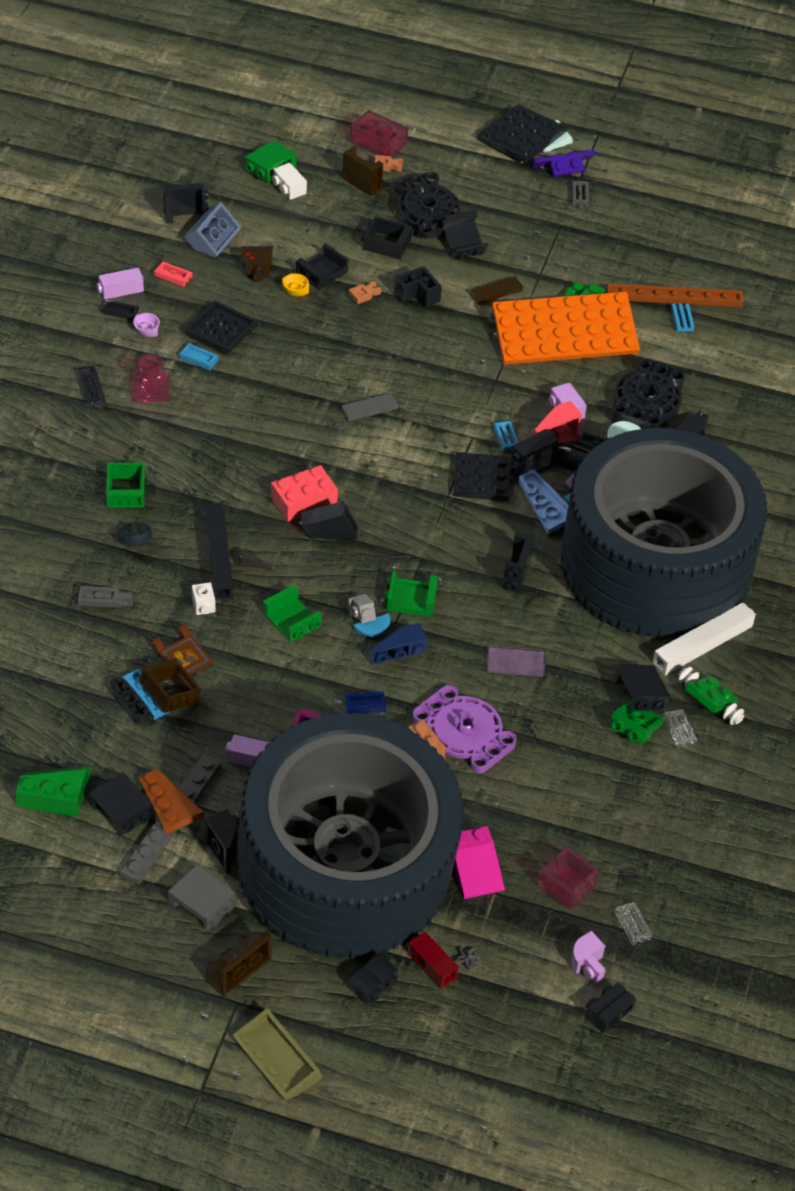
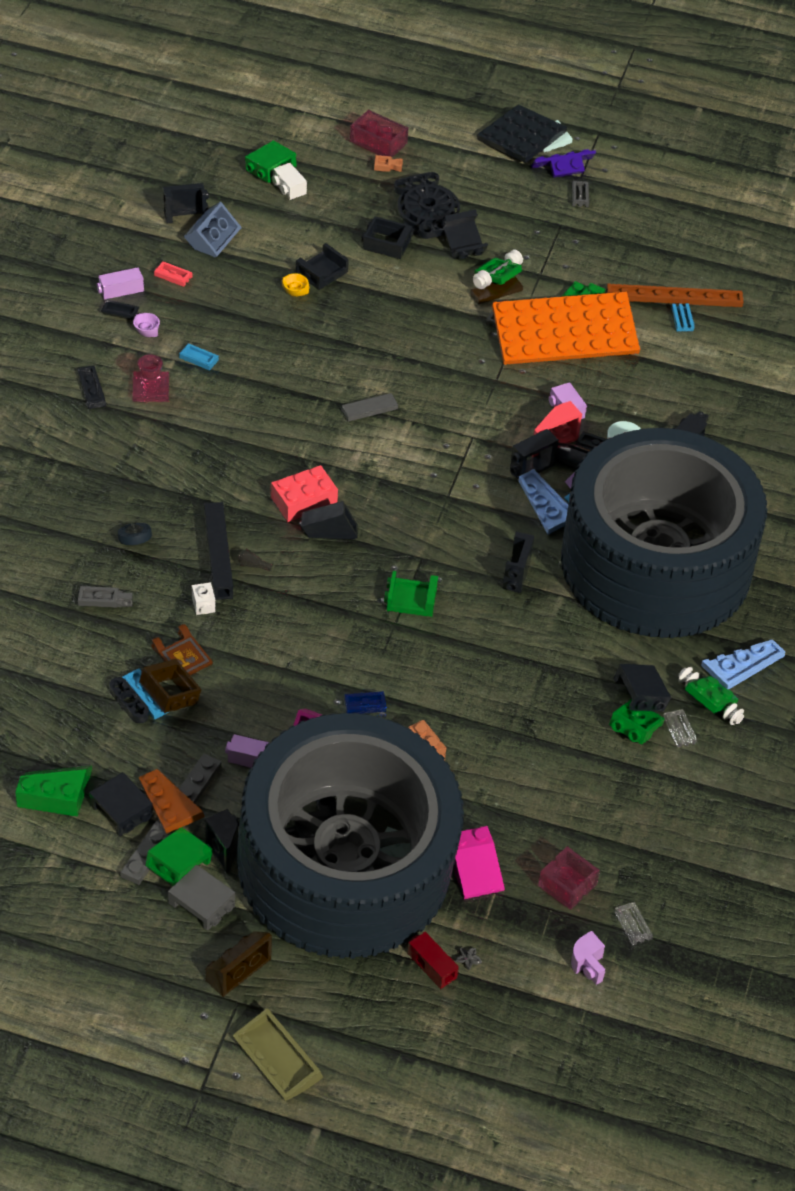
green window [106,463,145,508] -> none
black plate [184,300,258,355] -> none
dark brown torso [241,246,273,281] -> none
green panel [263,585,322,642] -> none
dark brown panel [342,146,383,196] -> none
nougat plate [348,281,381,305] -> none
light grey brick [348,594,376,623] -> none
black brick [348,954,398,1004] -> none
dark azure tile [354,613,391,638] -> none
dark blue slope [370,623,428,665] -> none
black brick [394,266,442,307] -> none
medium lavender piece [413,685,517,773] -> none
black plate [453,452,511,501] -> none
clear purple piece [485,645,547,677] -> none
dark azure tile [493,421,519,453] -> none
black brick [585,982,636,1033] -> none
black piece [610,358,685,429] -> none
white brick [653,602,756,675] -> none
none -> green panel [145,827,213,886]
none -> plate [473,250,523,289]
none -> light blue wing [701,639,785,689]

